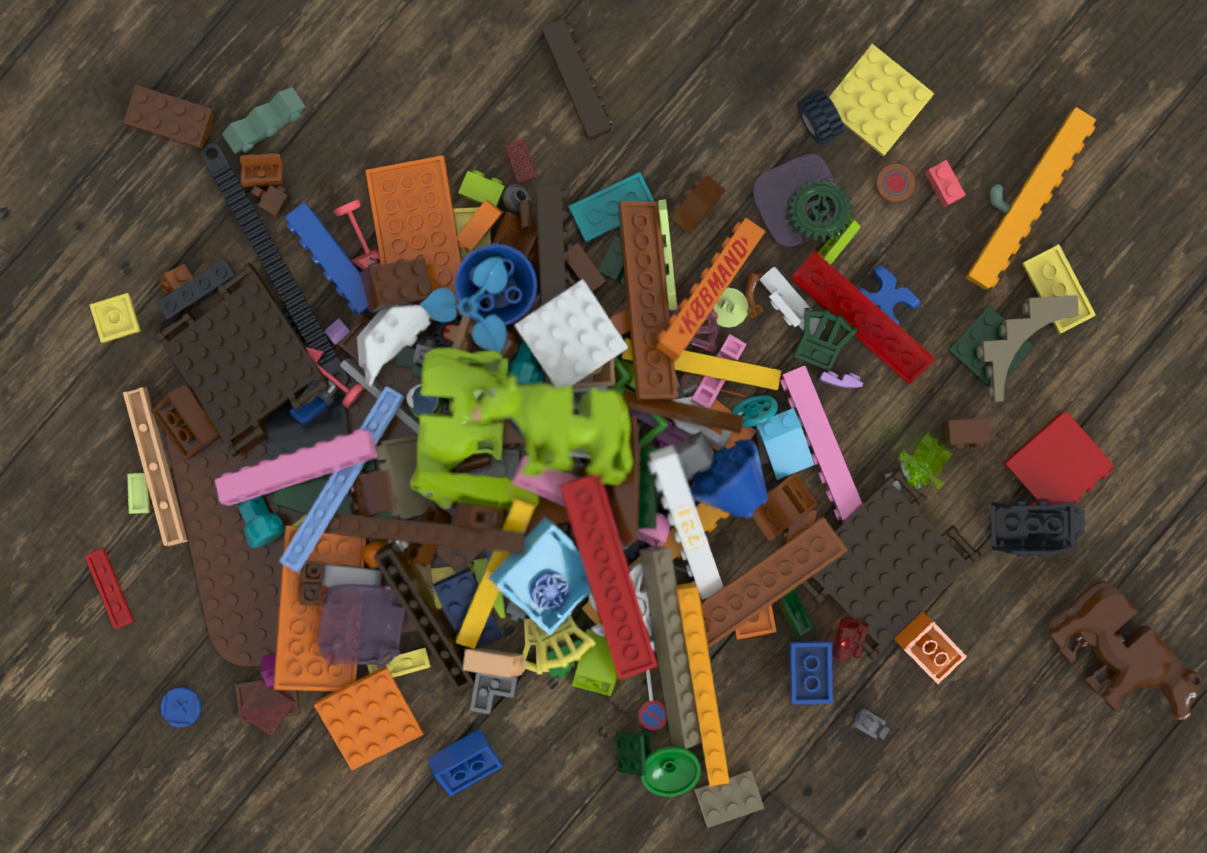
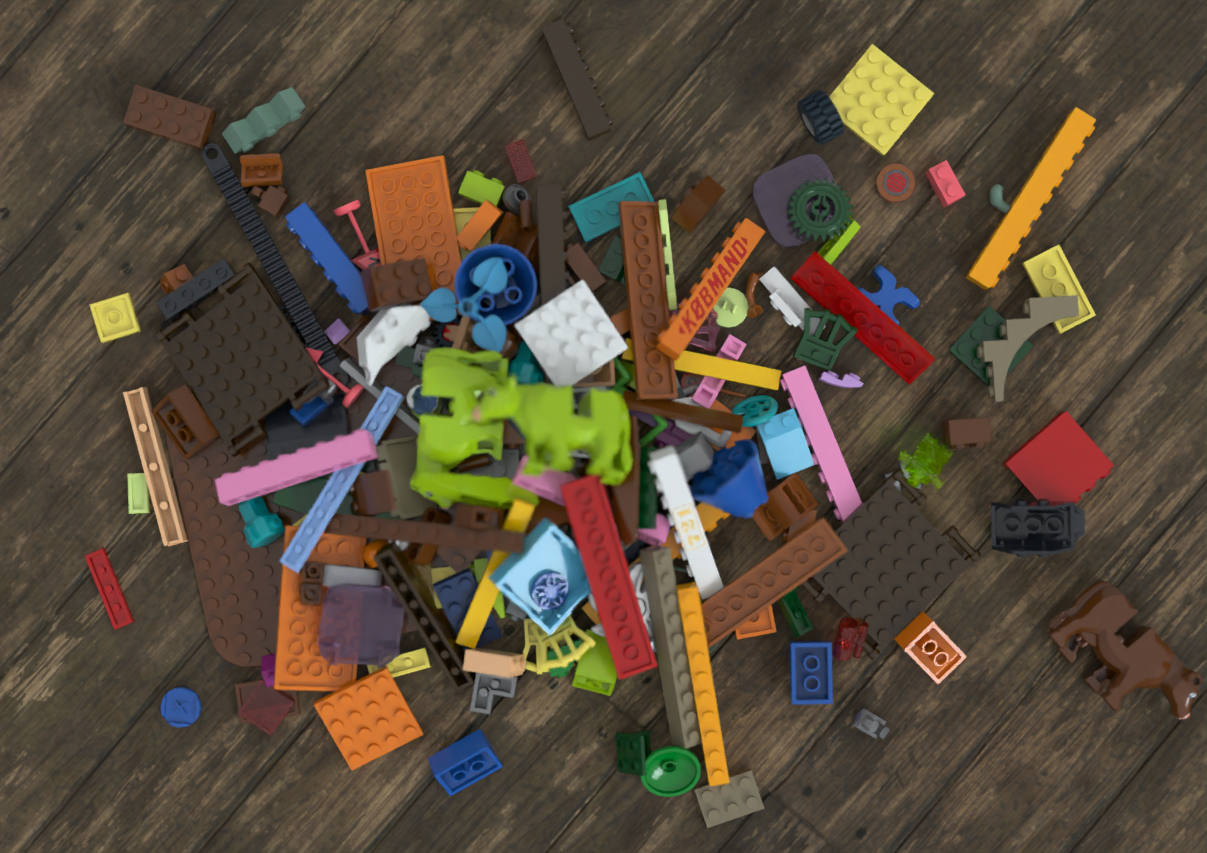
piece [638,669,668,730] -> none

